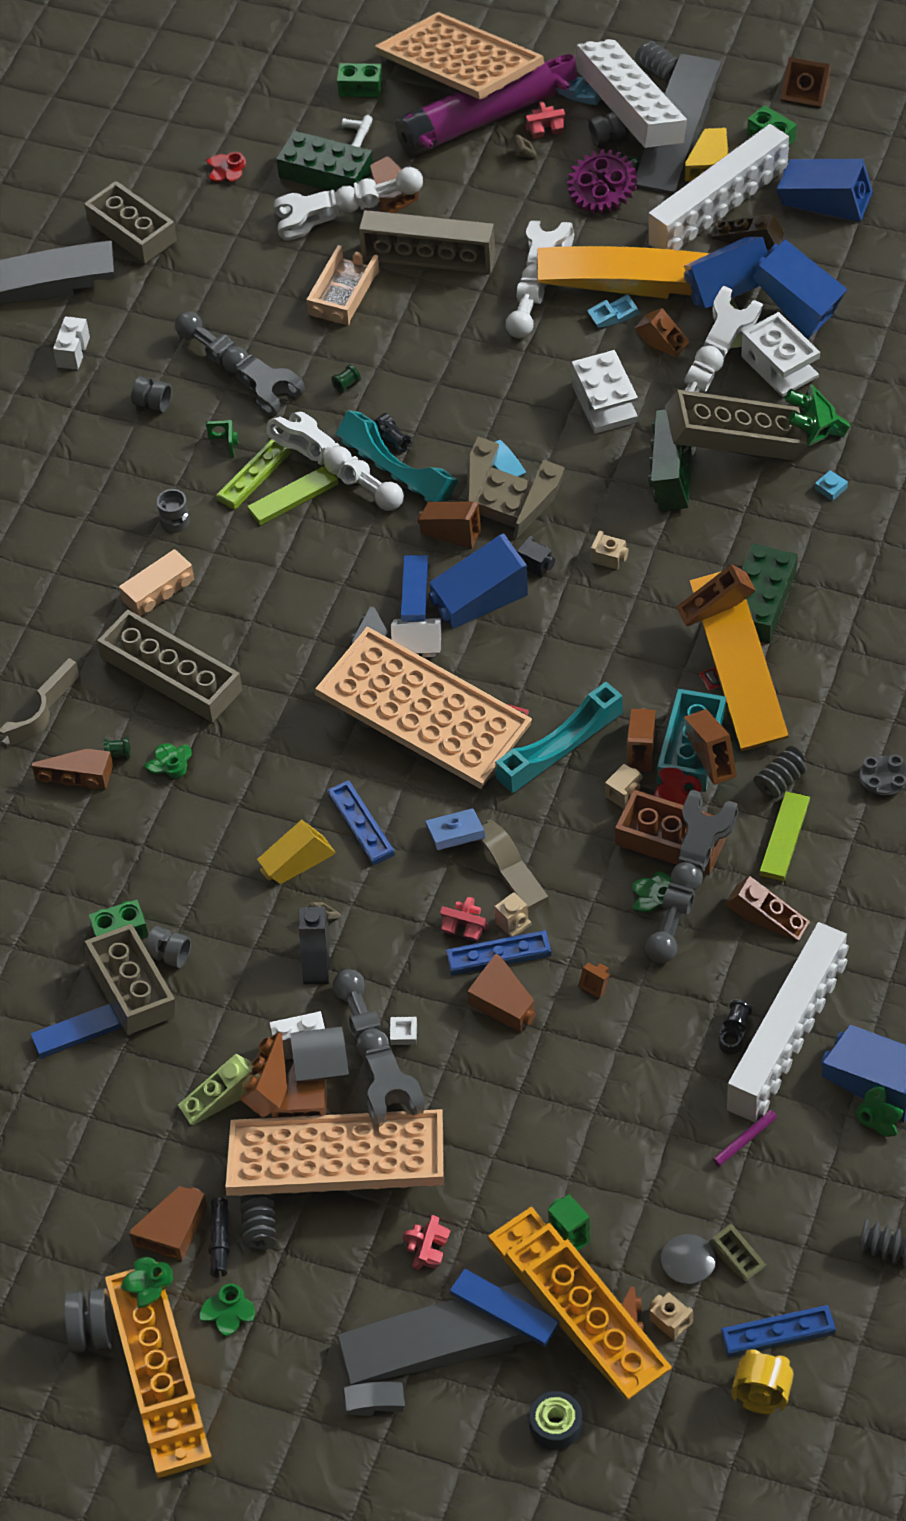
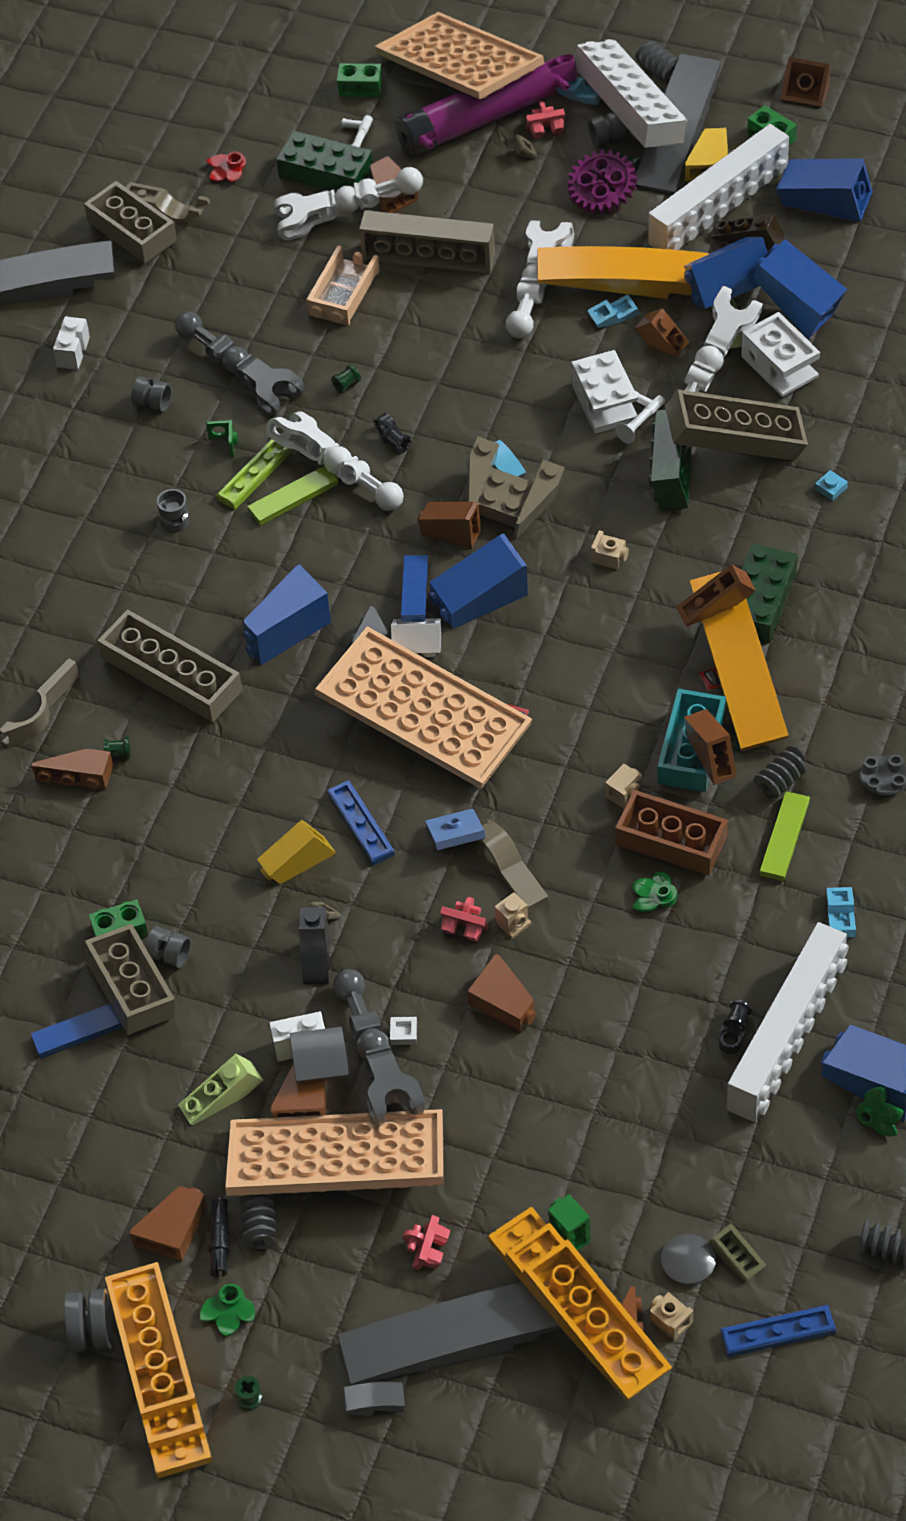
light nougat brick [119,549,195,616] -> none
green plate [121,1257,173,1308] -> none
green plate [144,743,192,778] -> none
dark orange slope [240,1032,287,1118] -> none
teal arch [336,410,459,502] -> none
blue tile [446,930,552,976] -> none
blue tile [450,1269,559,1347] -> none
teal arch [495,682,623,794] -> none
black brick [517,536,556,577] -> none
wheel [529,1391,582,1449] -> none
dark orange tile [578,962,610,999] -> none
dark orange slope [627,708,656,772] -> none
dark grey piece [645,790,738,964] -> none
red plate [653,767,702,805] -> none
magenta bar [713,1110,777,1167] -> none
dark orange slope [725,876,810,942] -> none
yellow brick [731,1349,794,1414] -> none
green connector [785,384,850,446] -> none
none -> dark tan piece [126,182,210,222]
none -> dark green bush [235,1376,262,1410]
none -> blue slope [243,564,331,665]
none -> white piece [615,391,665,444]
none -> medium azure slope [826,887,856,937]

